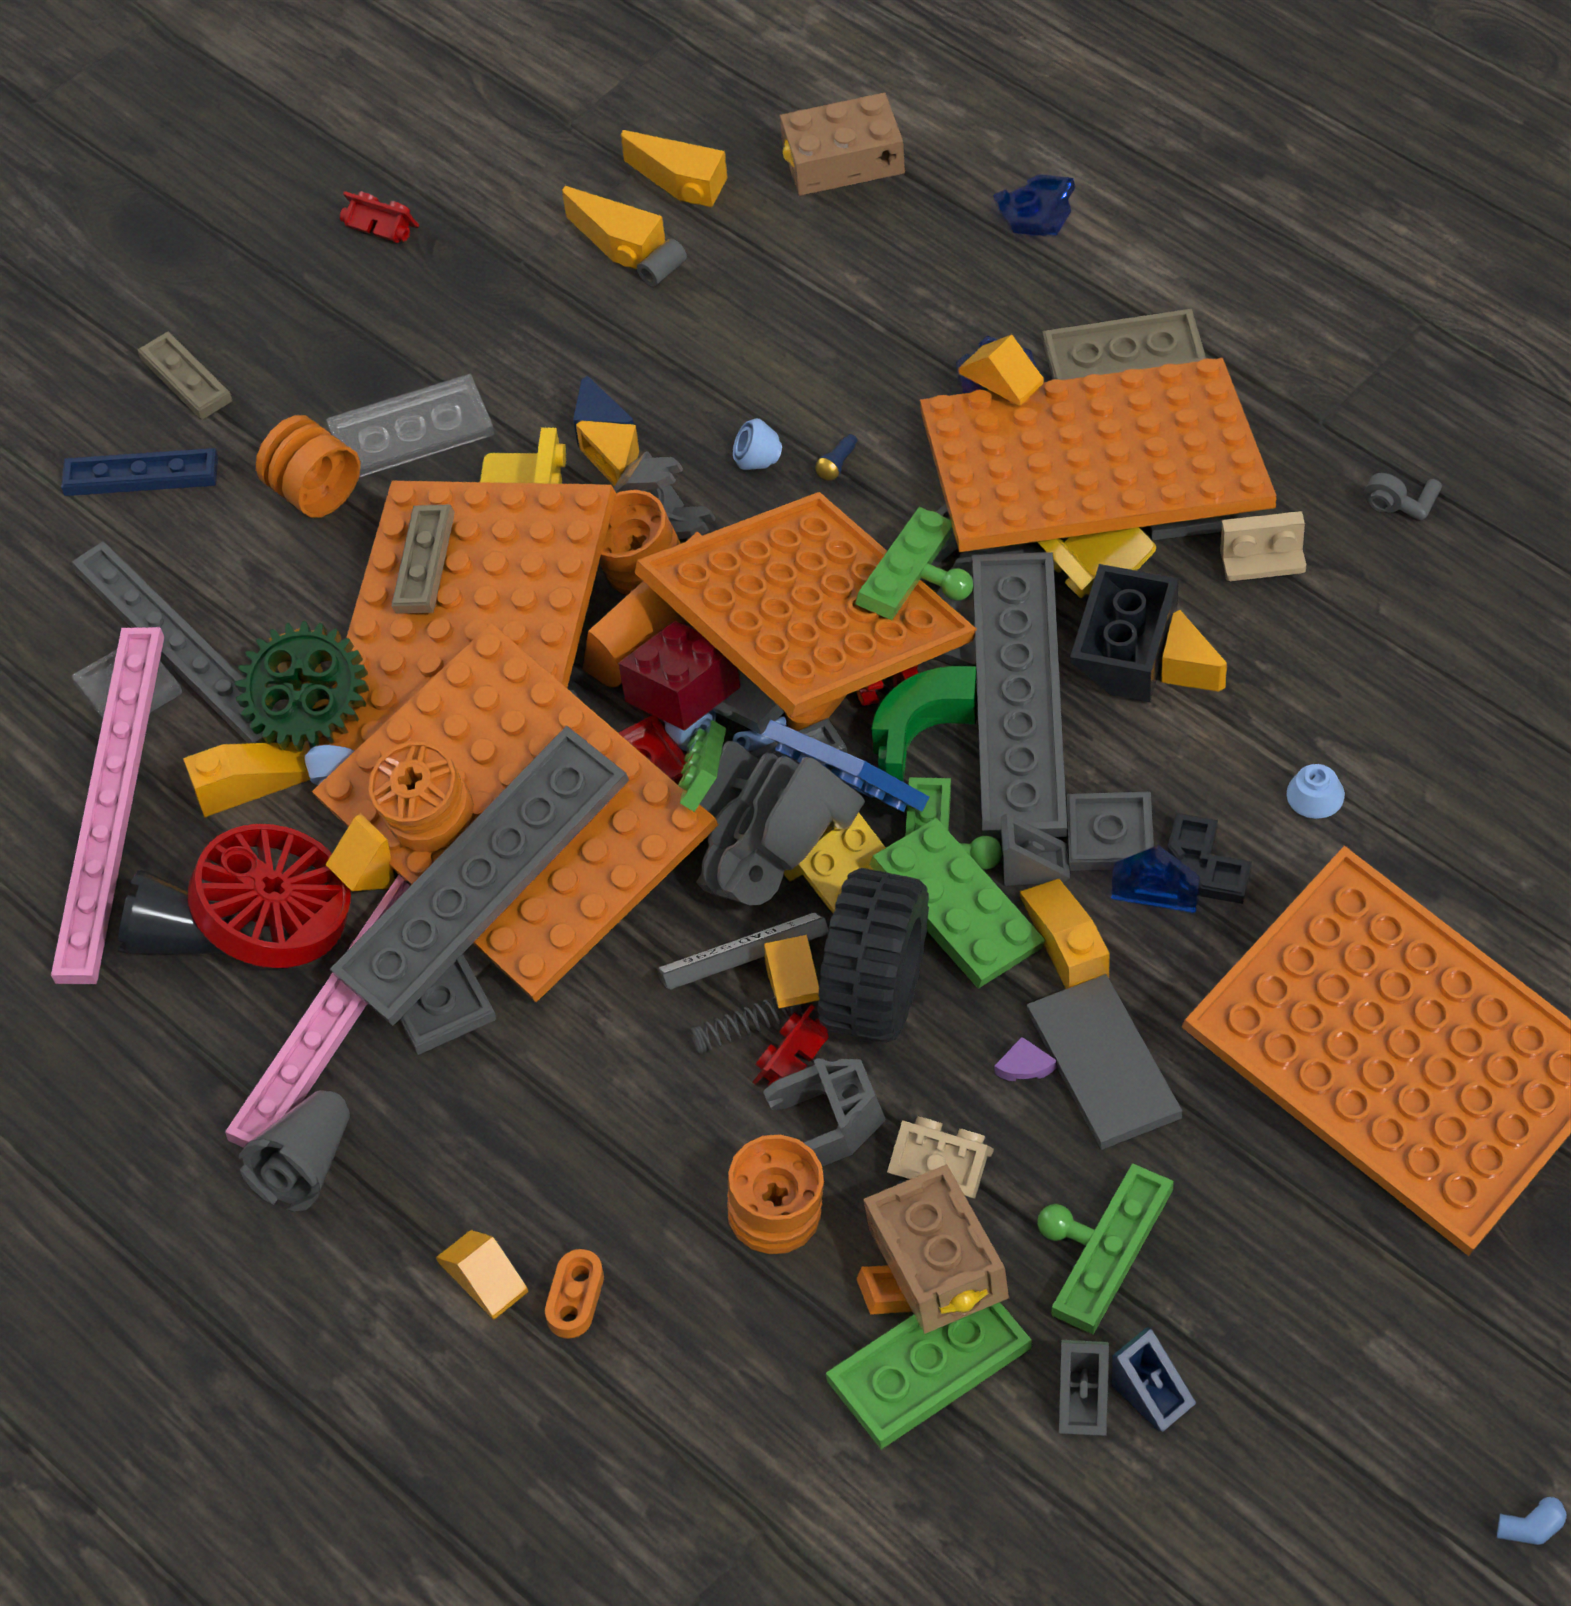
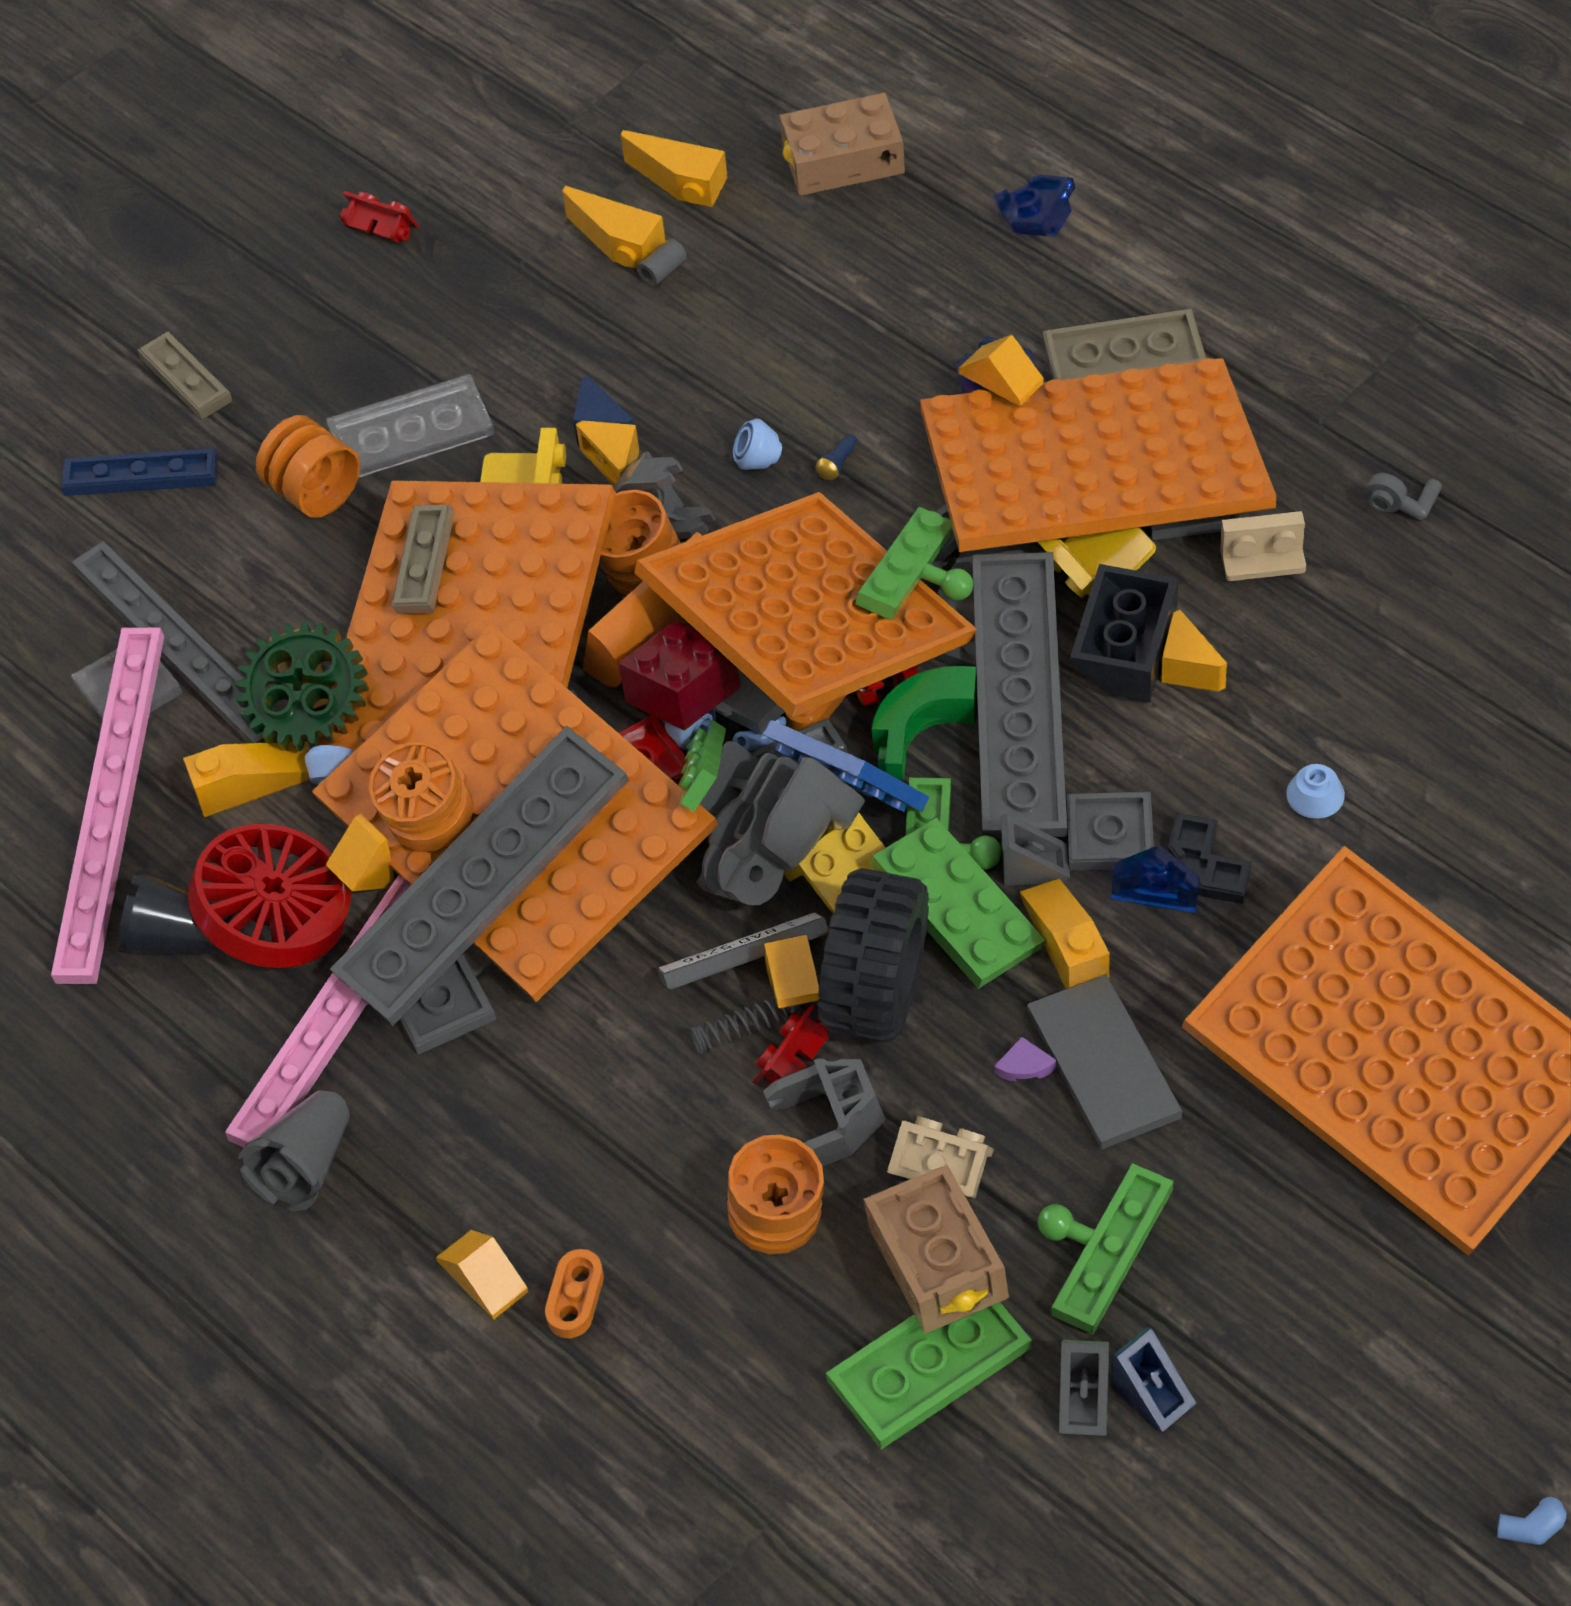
orange plate [857,1265,912,1314] -> none

